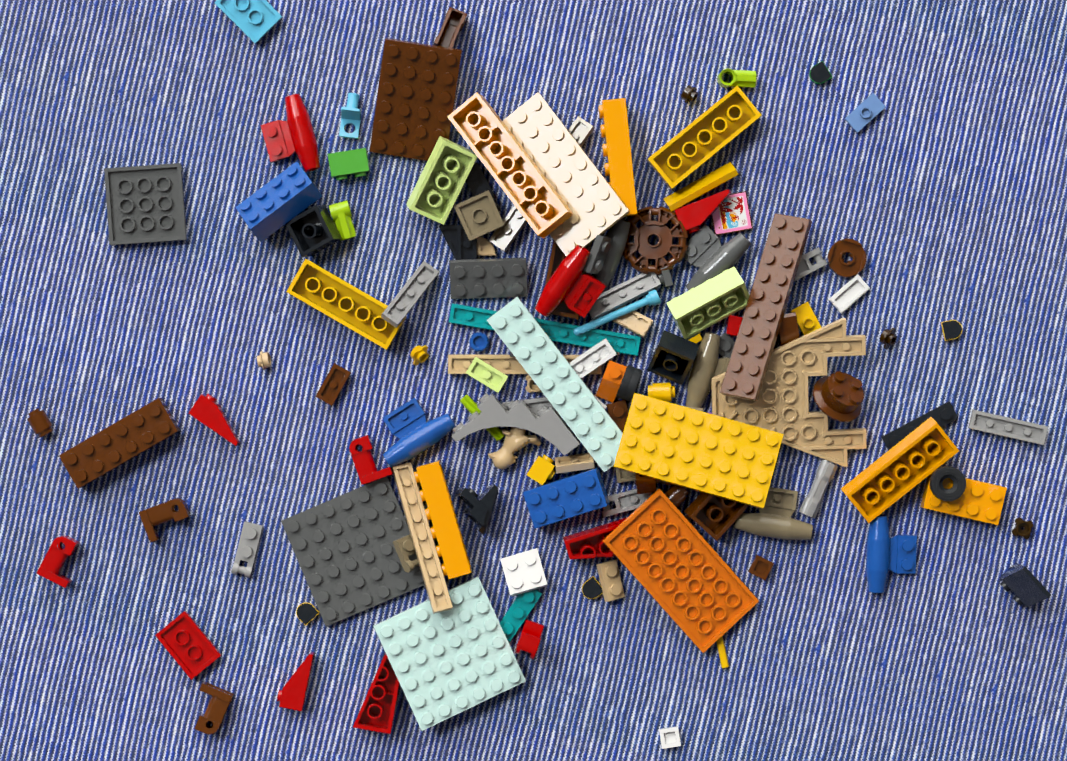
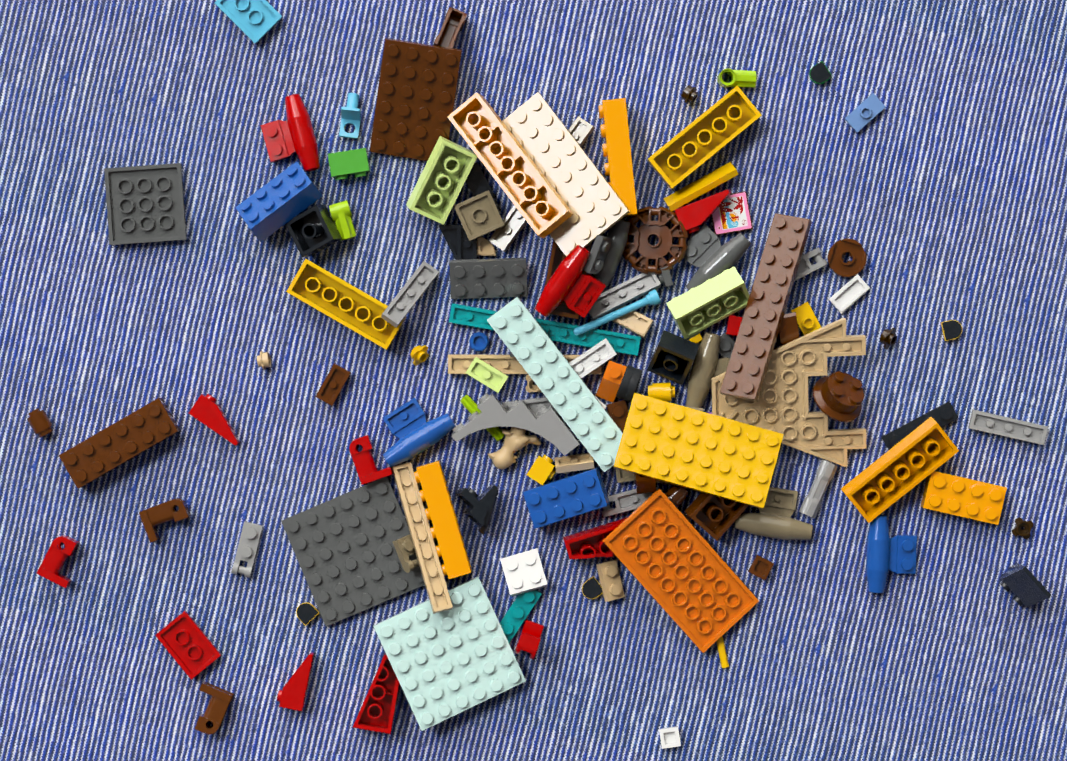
black tyre [930,466,966,501] -> none

